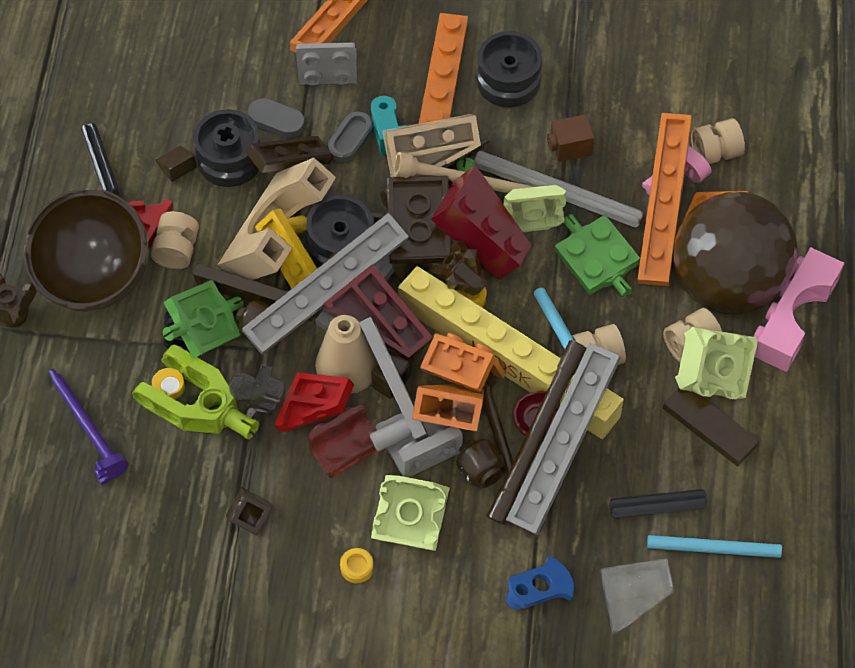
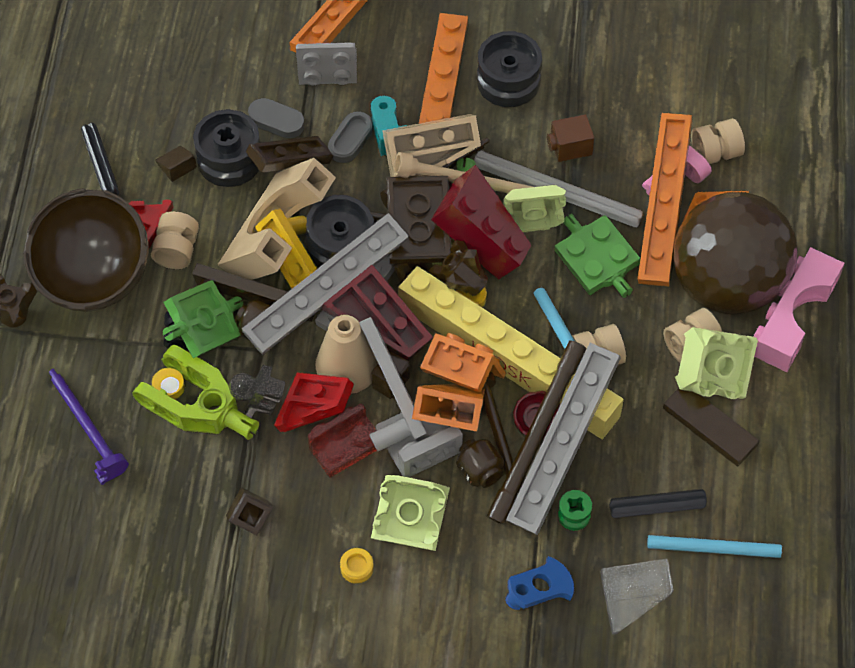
none -> green wheel [558,490,592,531]

